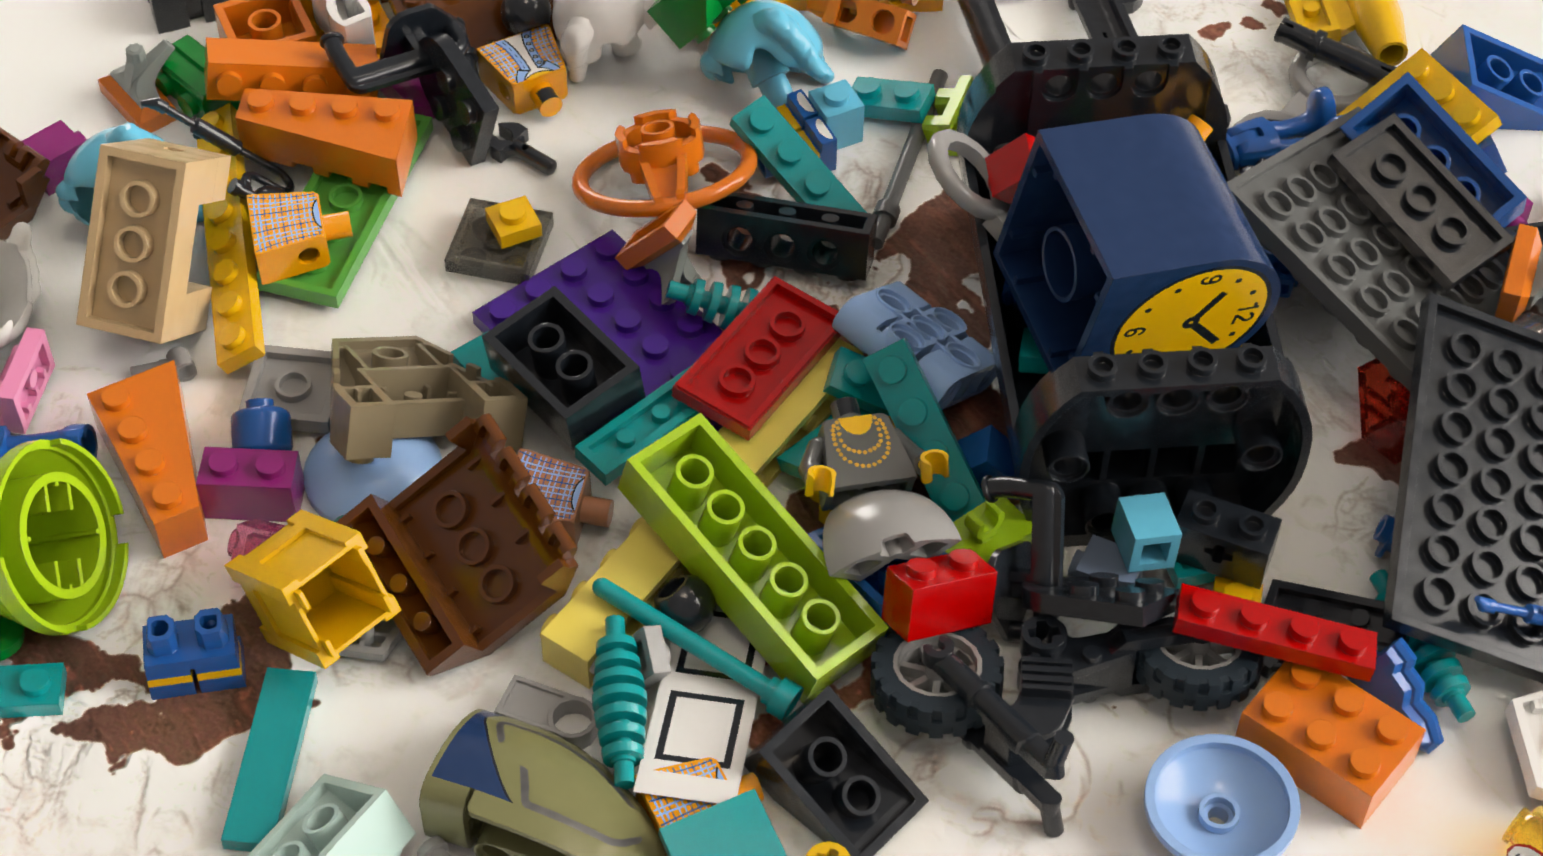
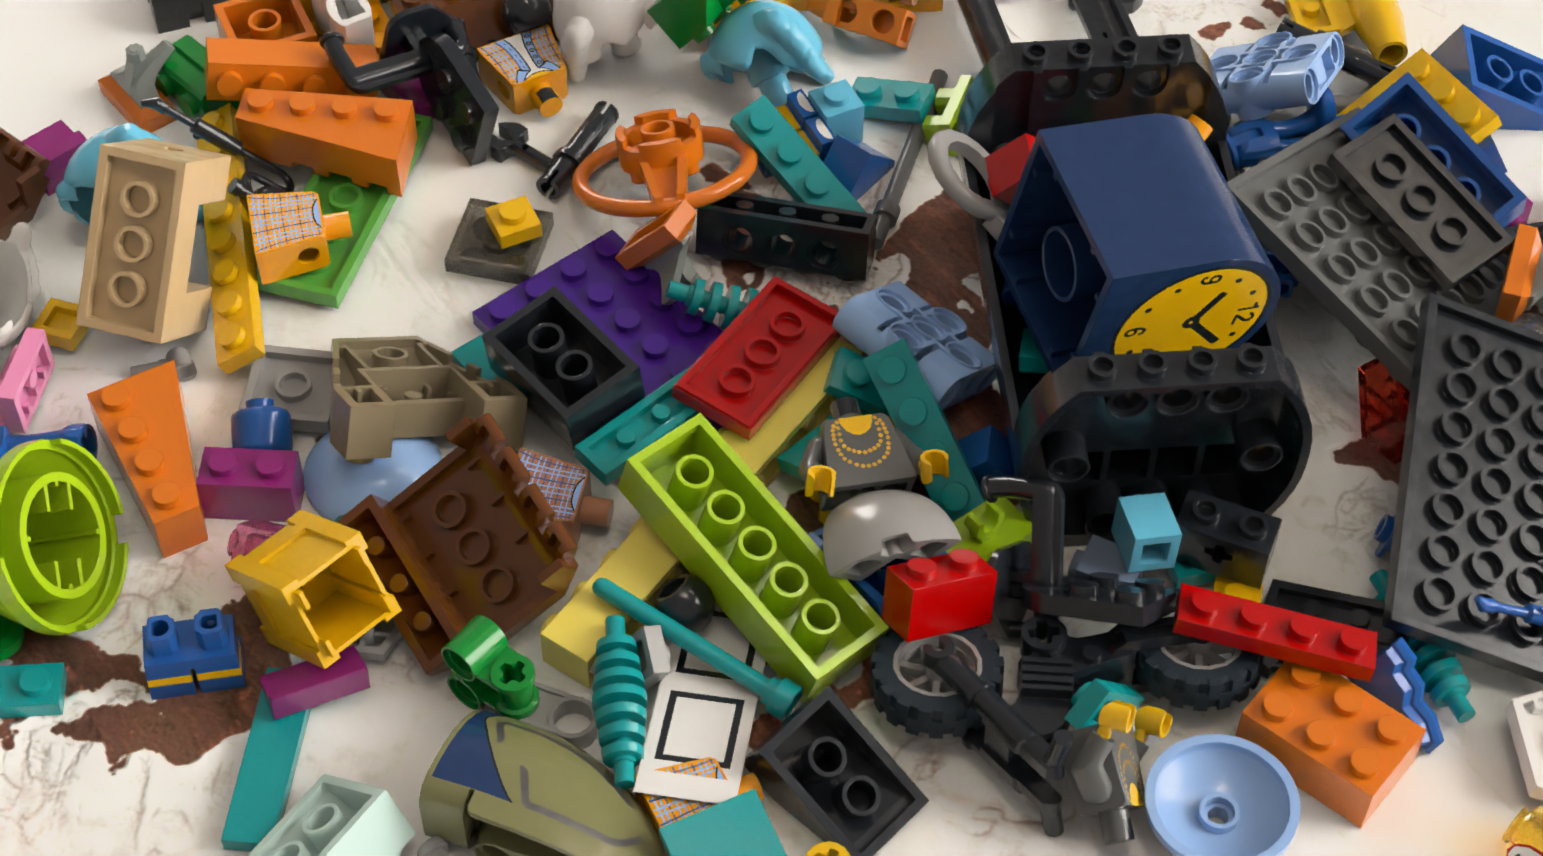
none -> yellow plate [31,297,89,351]
none -> magenta slope [259,645,370,720]
none -> green piece [441,614,540,720]
none -> black pin [536,101,619,200]
none -> blue slope [823,135,895,201]
none -> teal plate [1064,678,1145,729]
none -> dark grey torso [1064,700,1173,845]
none -> light blue connector [1210,31,1345,121]

